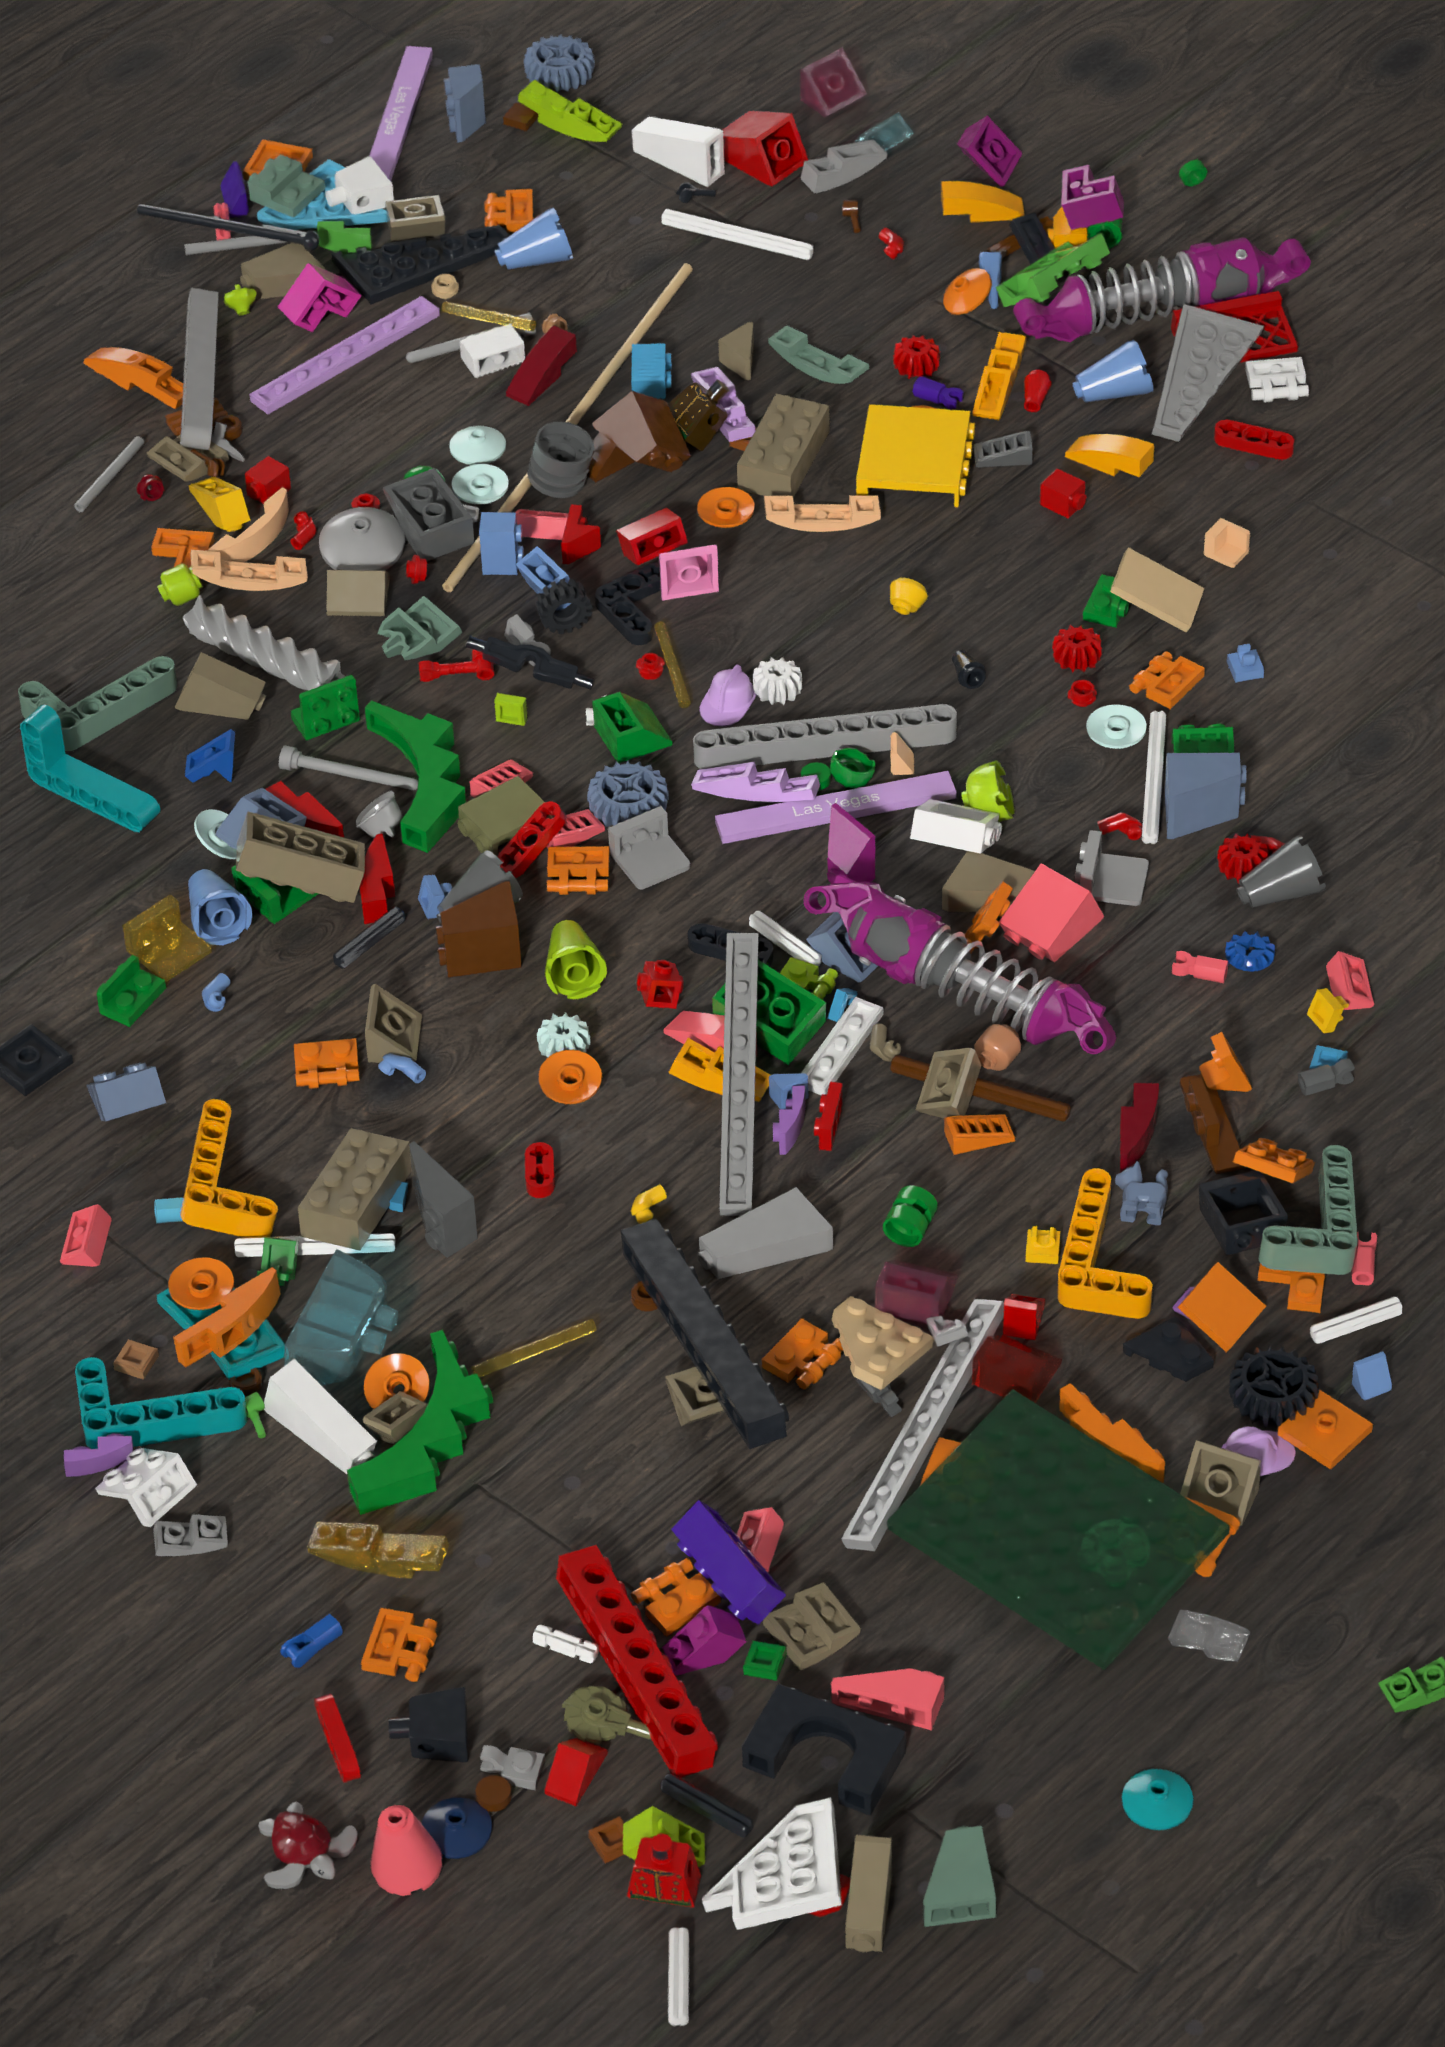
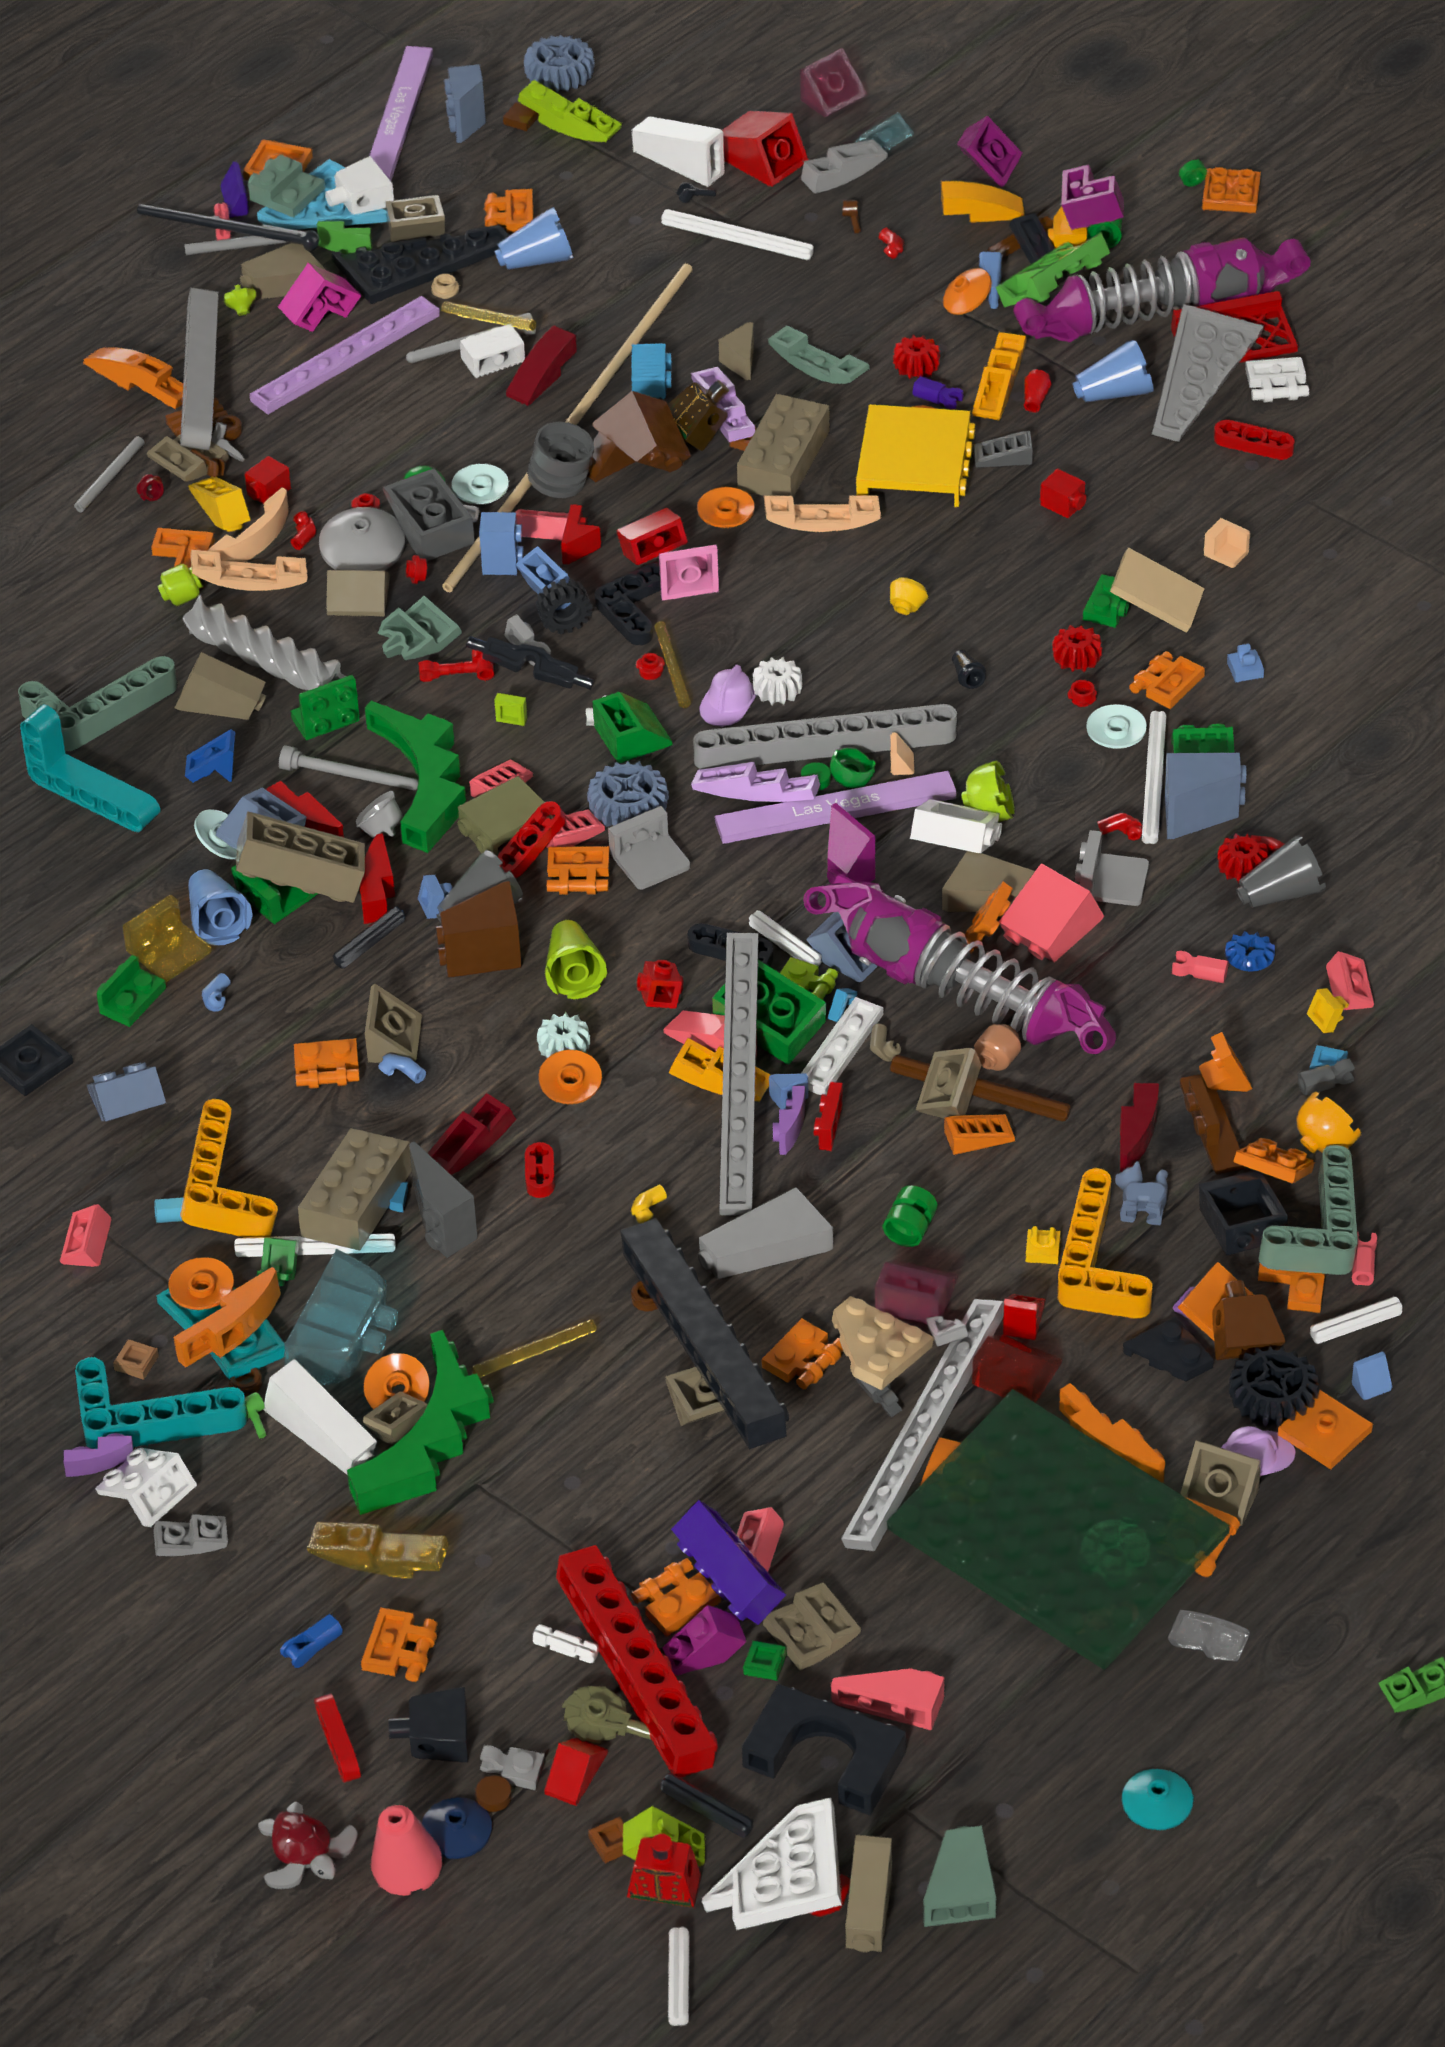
light aqua dish [450,426,506,465] -> none
medium nougat plate [542,314,568,333] -> none
light orange slope [1065,434,1154,477] -> none
none -> dark red slope [428,1093,516,1175]
none -> orange tile [1202,167,1261,213]
none -> reddish brown torso [1212,1280,1286,1360]
none -> light orange cylinder [1297,1092,1361,1153]

